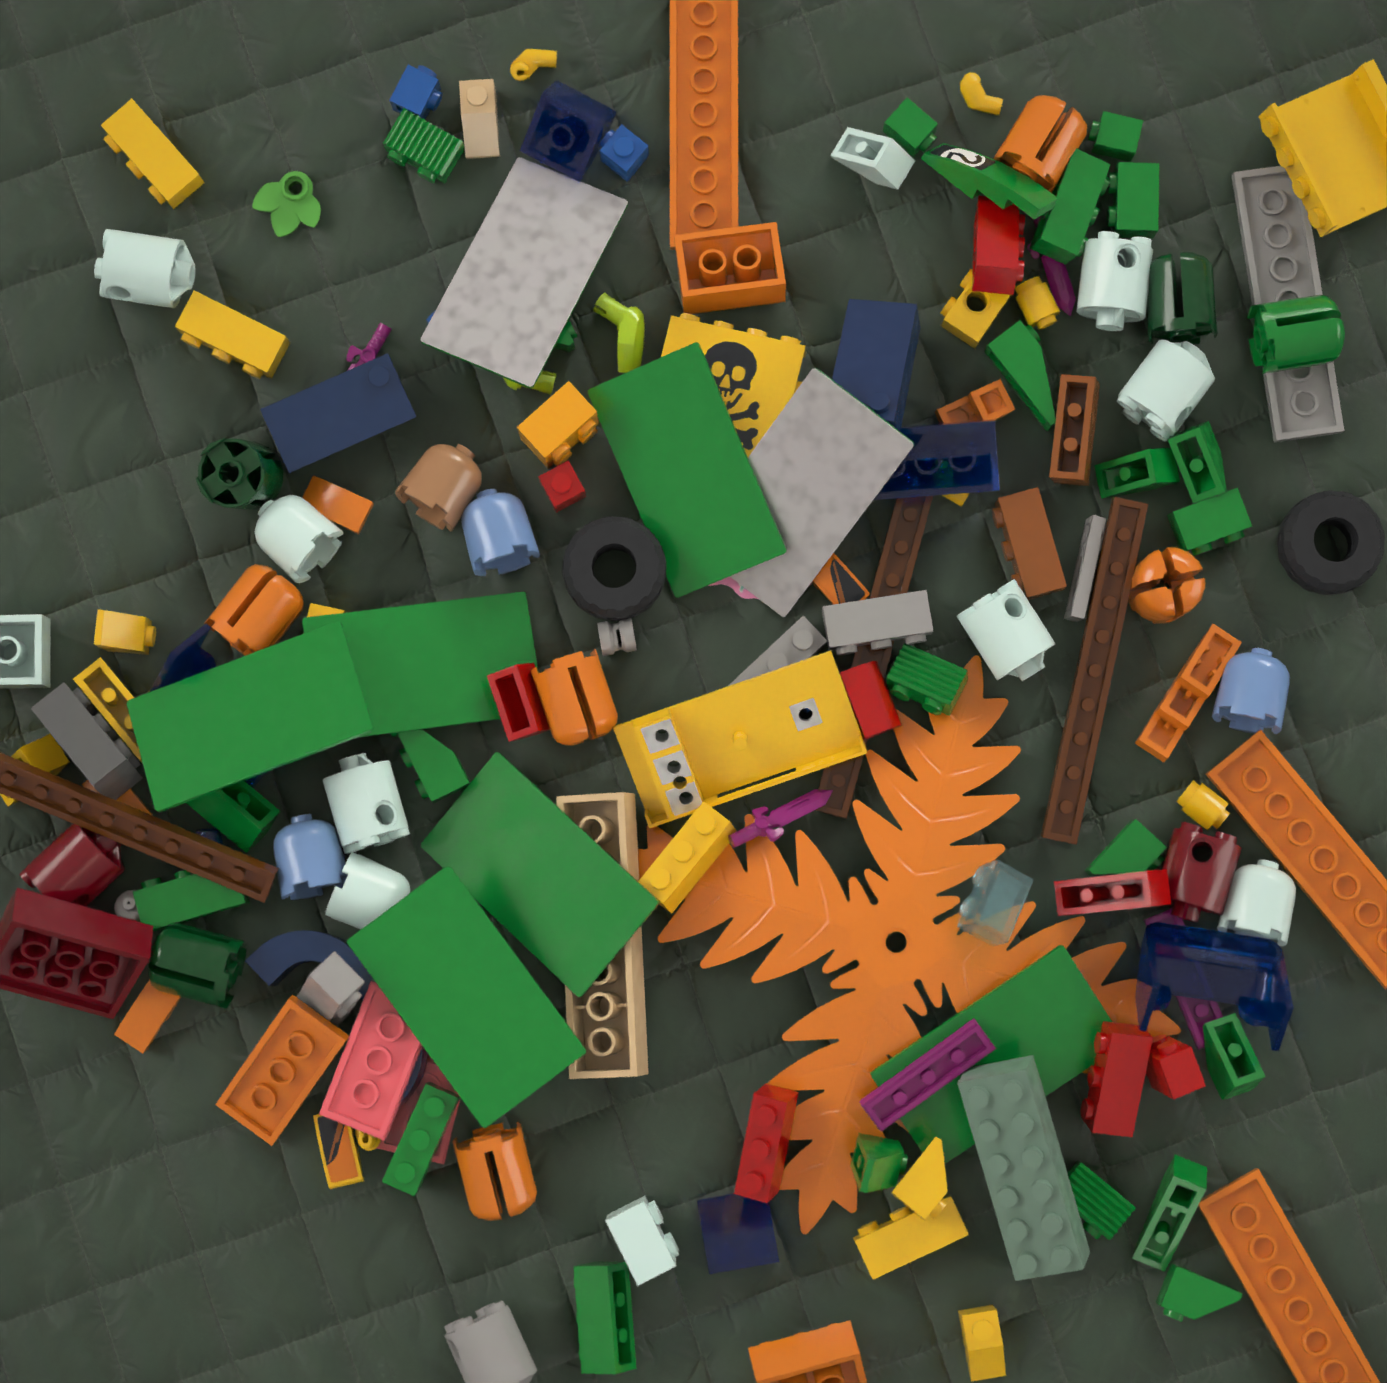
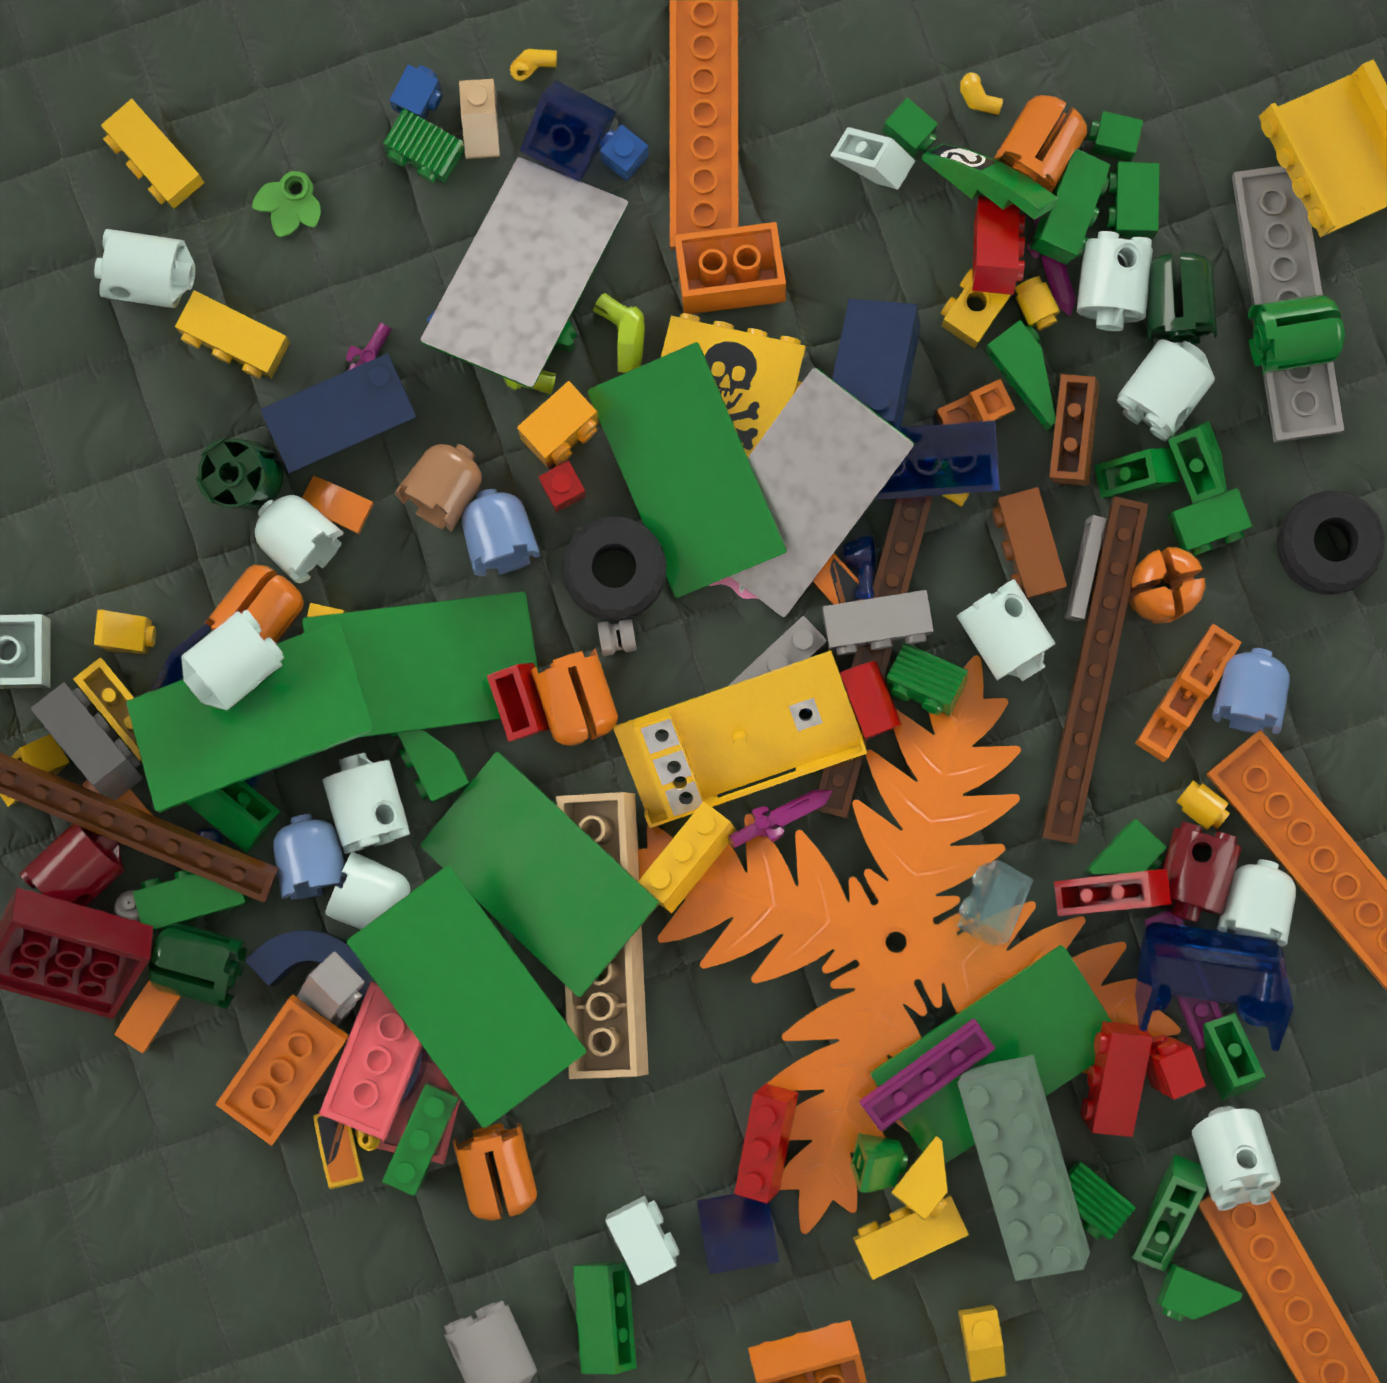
none -> light aqua cylinder [182,609,284,710]
none -> clear blue bar [844,536,875,600]
none -> light aqua cylinder [1192,1106,1280,1211]

